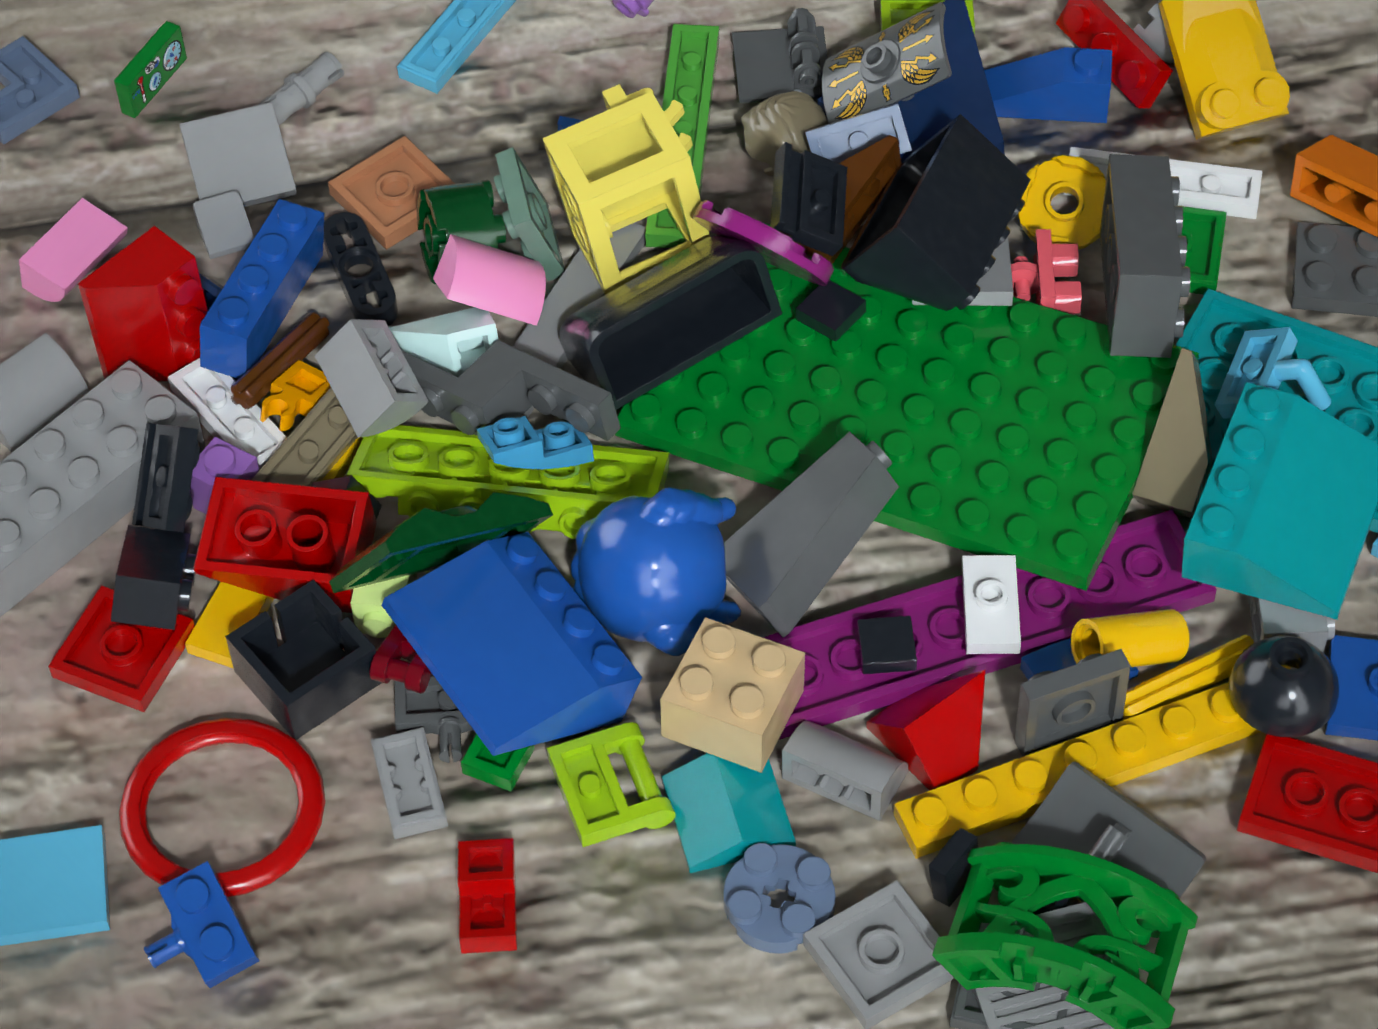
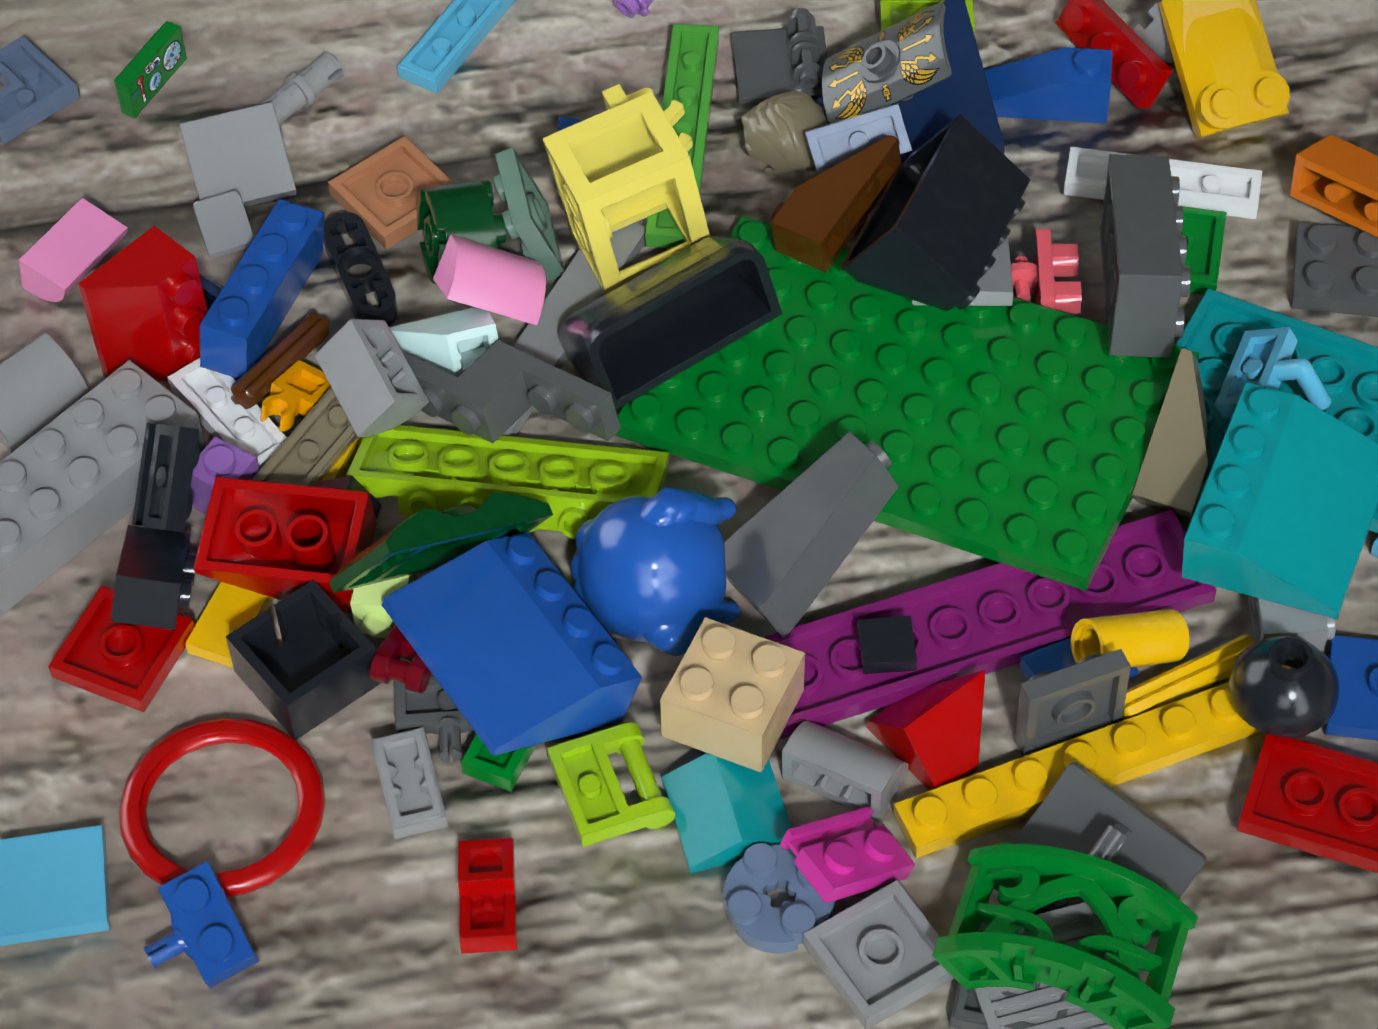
dark azure slope [477,416,594,469] -> none
magenta tile [693,200,834,286] -> none
black plate [770,142,848,256] -> none
black tile [796,280,866,342] -> none
black tile [928,828,978,907] -> none
white plate [962,555,1021,654] -> none
yellow tile [1018,155,1106,250] -> none
none -> dark pink plate [780,806,915,903]

